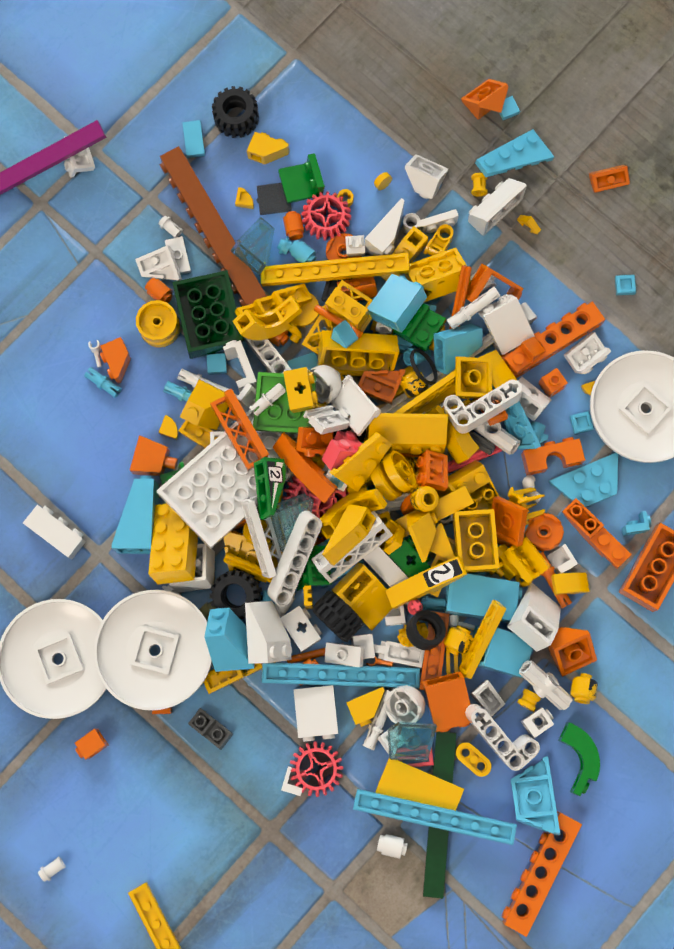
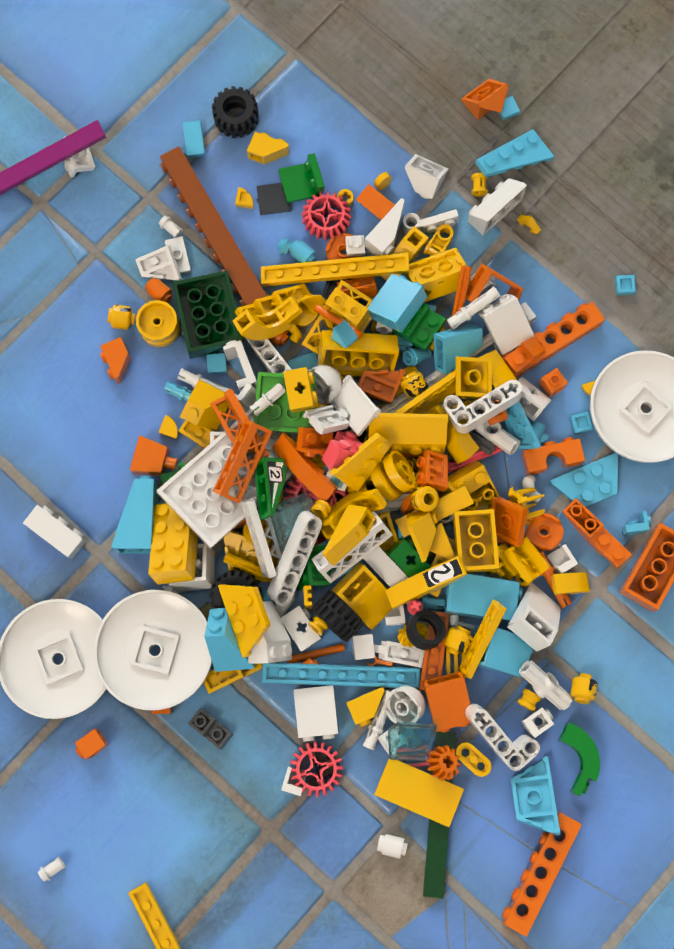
medium azure pin [84,367,122,398] -> none
white hand [88,340,102,368] -> none
clear light blue slope [231,217,275,275] -> none
orange brick [283,211,304,240] -> none
white plate [324,642,364,667] -> none
medium azure tile [353,789,517,845] -> none
yellow bracket [379,519,405,555] -> none
black tyre [410,348,438,385] -> none
white slope [470,680,505,717] -> none
orange slope [548,627,597,677] -> none
white bracket [564,332,611,374] -> none
orange slope [589,165,630,193] -> none
none -> yellow head [107,304,136,330]
none -> orange fence [213,419,272,504]
none -> yellow wing [218,584,271,658]
none -> yellow tile [300,295,326,313]
none -> yellow bush [308,616,328,636]
none -> yellow bush [311,500,332,520]
none -> orange hinge [356,184,395,220]
none -> orange gear [426,745,461,781]

